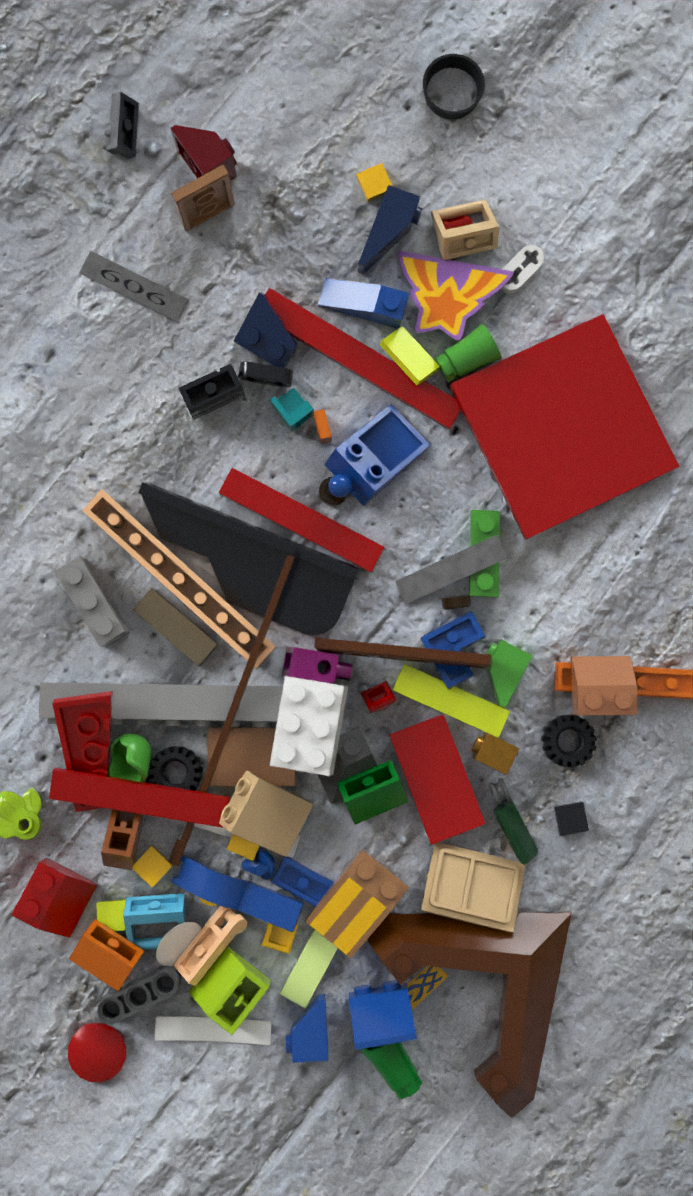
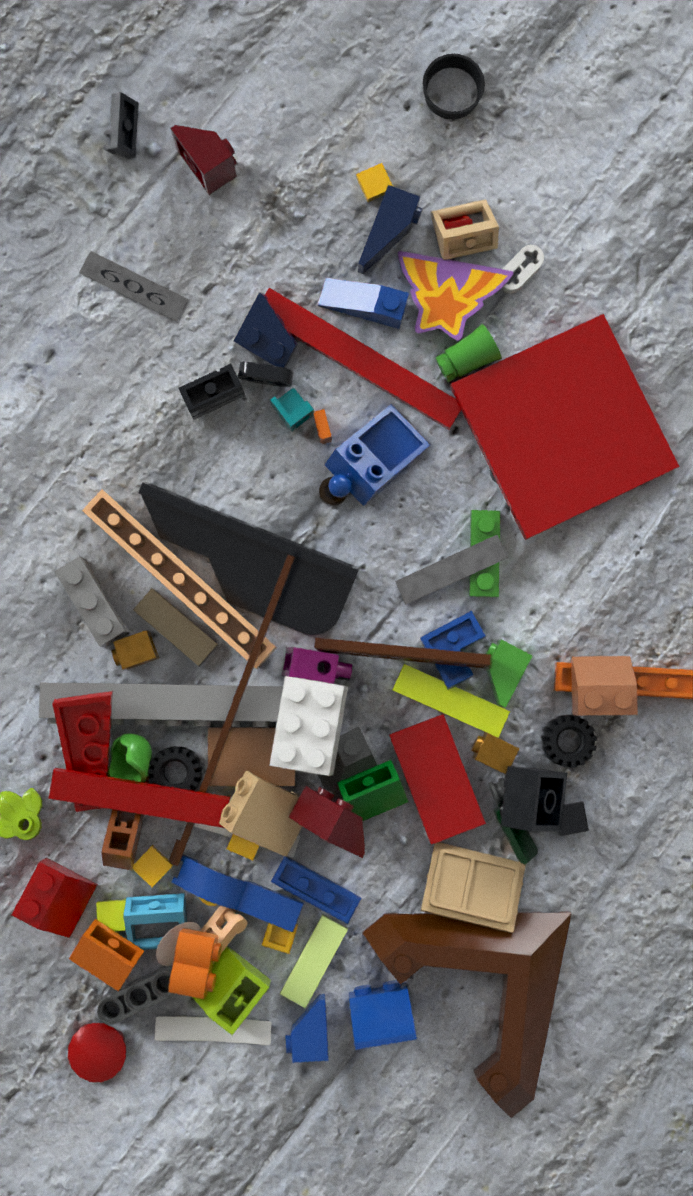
medium nougat tile [171,165,235,231] -> none
red tile [218,468,385,573] -> none
blue plate [242,850,276,880] -> none
medium nougat slope [305,850,409,959] -> none
red slope [361,681,397,713] -> none
green plant [362,1042,423,1100] -> none
neon yellow tile [380,326,440,386] -> none
yellow sticker [407,966,448,1010] -> none
dark brown tile [441,594,471,610] -> none
none -> pearl gold brick [111,630,159,670]
none -> orange brick [168,928,222,999]
none -> dark red slope [289,786,365,858]
none -> black brick [500,766,568,832]

